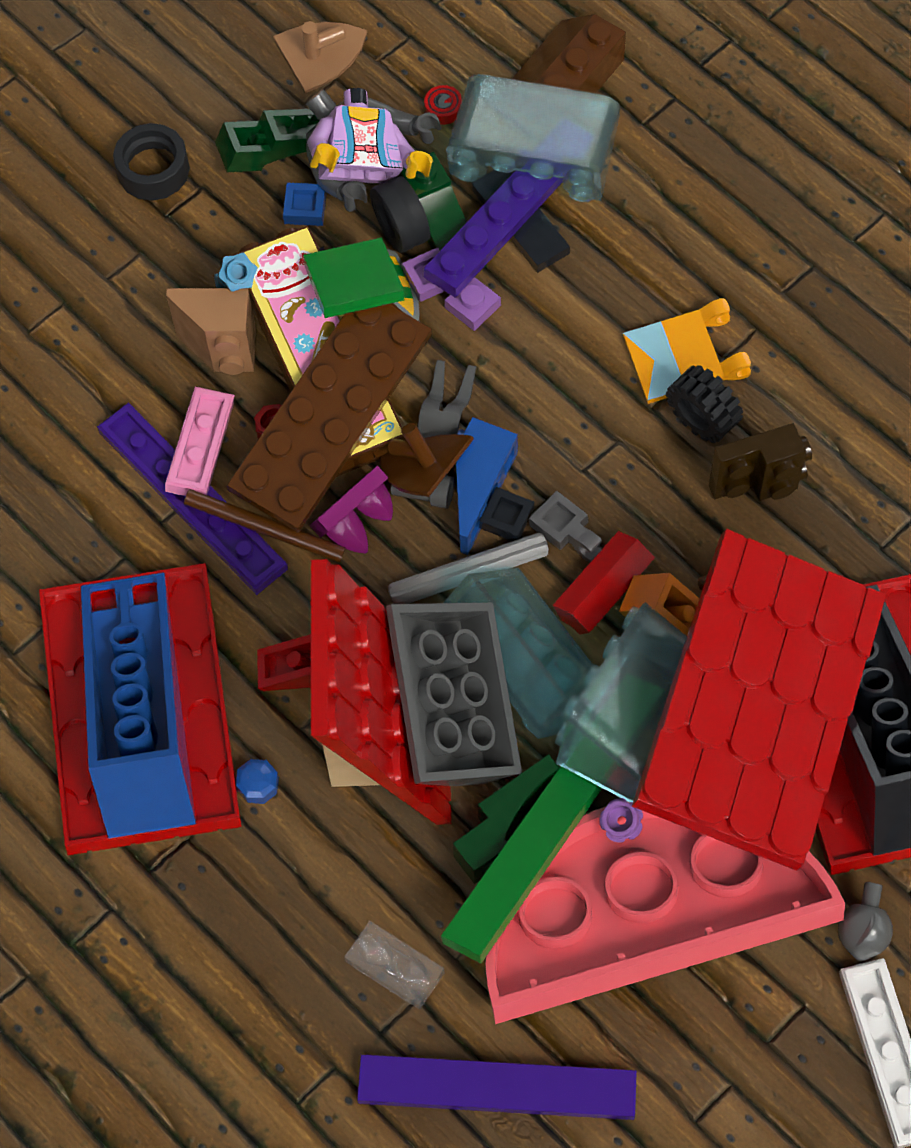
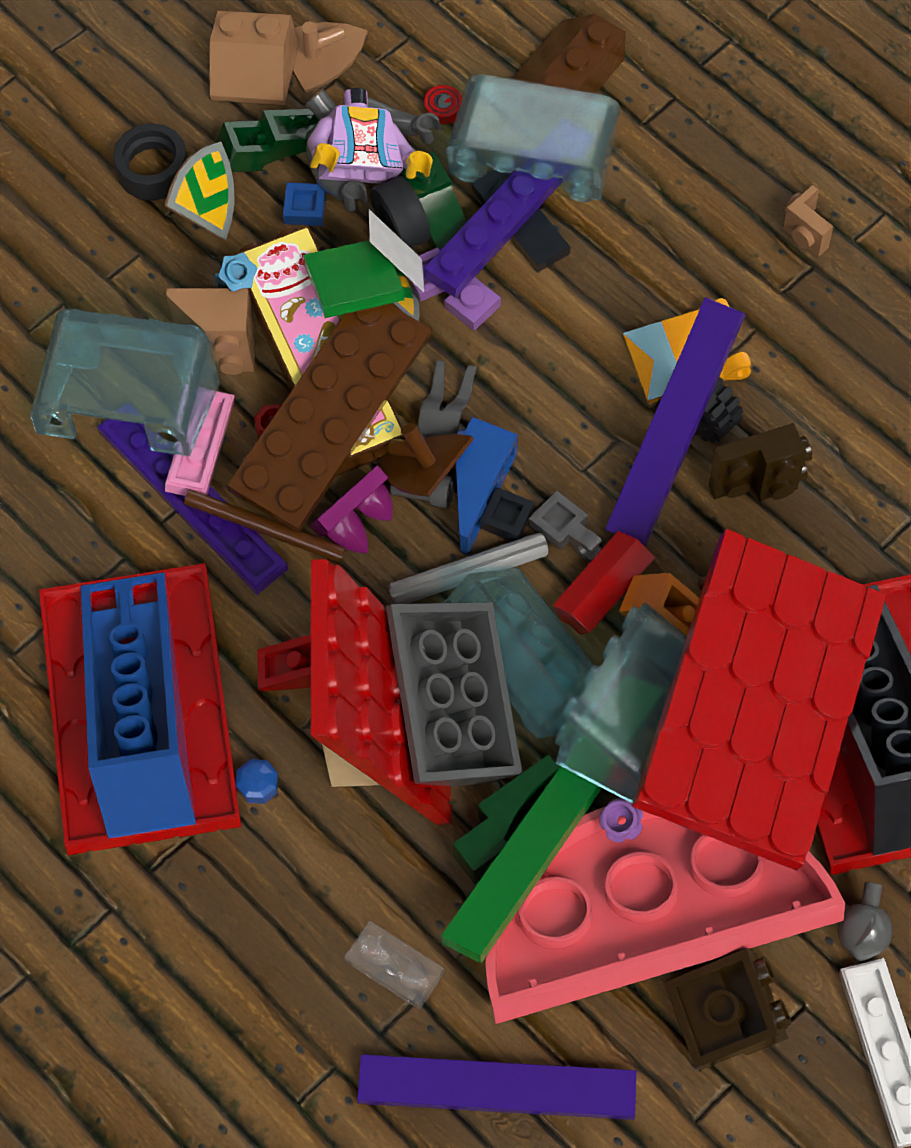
none -> clear light blue windscreen [31,309,220,456]
none -> shield [164,141,235,241]
none -> medium nougat slope [210,11,299,105]
none -> white sticker [369,209,424,292]
none -> dark purple tile [605,297,746,546]
none -> dark brown plate [665,948,791,1070]
none -> medium nougat bracket [783,185,833,257]

